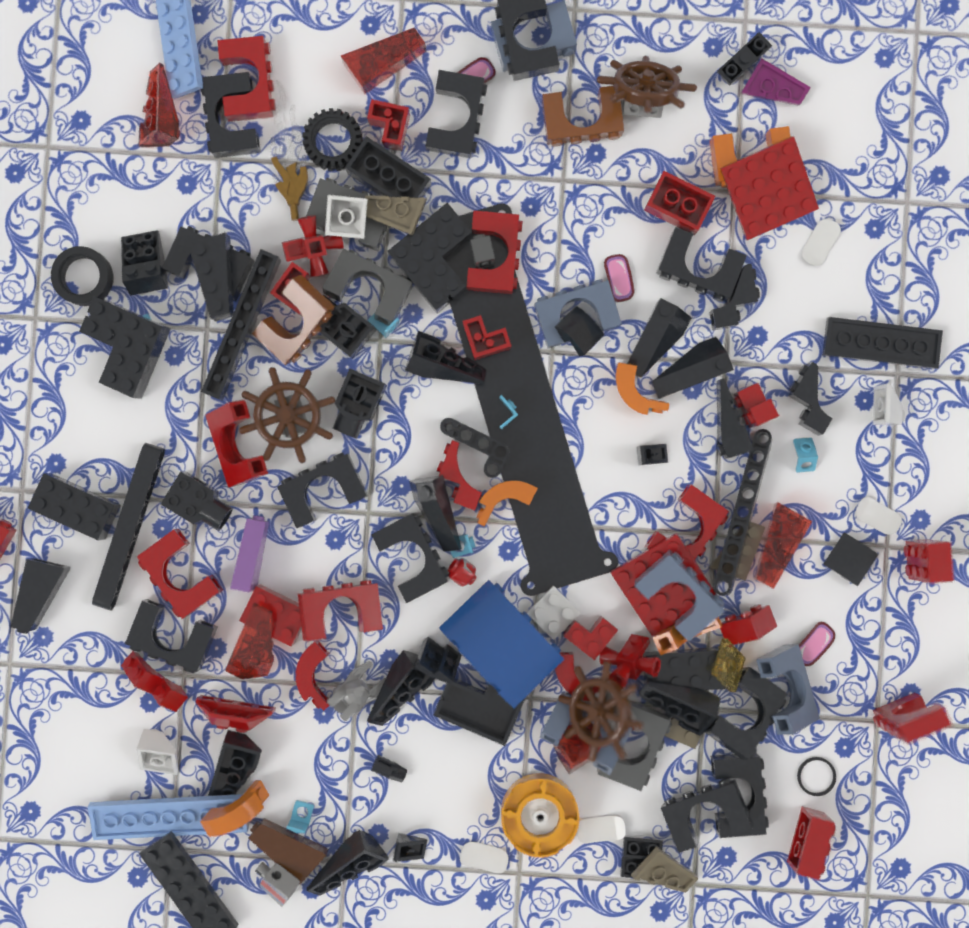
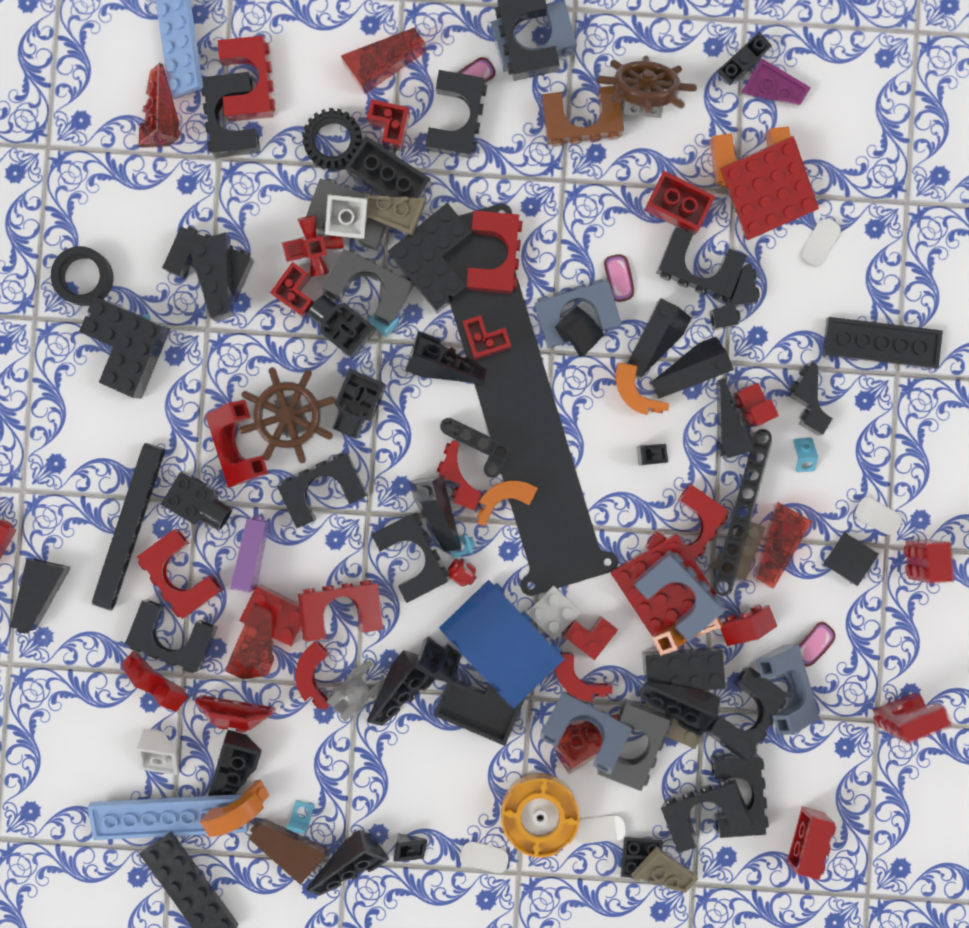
black brick [27,473,121,540] -> none
black slope [121,230,168,296] -> none
black brick [201,249,281,401] -> none
arch [252,275,335,365] -> none
light grey torso [255,862,300,907] -> none
piece [270,80,308,221] -> none
black hinge [371,755,408,783] -> none
dark grey brick [470,234,495,269] -> none
medium azure bracket [499,395,518,429] -> none
reddish brown brick [558,661,644,763] -> none
red brick [599,634,661,688] -> none
clear yellow tile [711,639,746,692] -> none
black piece [797,757,836,796] -> none
white slope [873,384,905,426] -> none

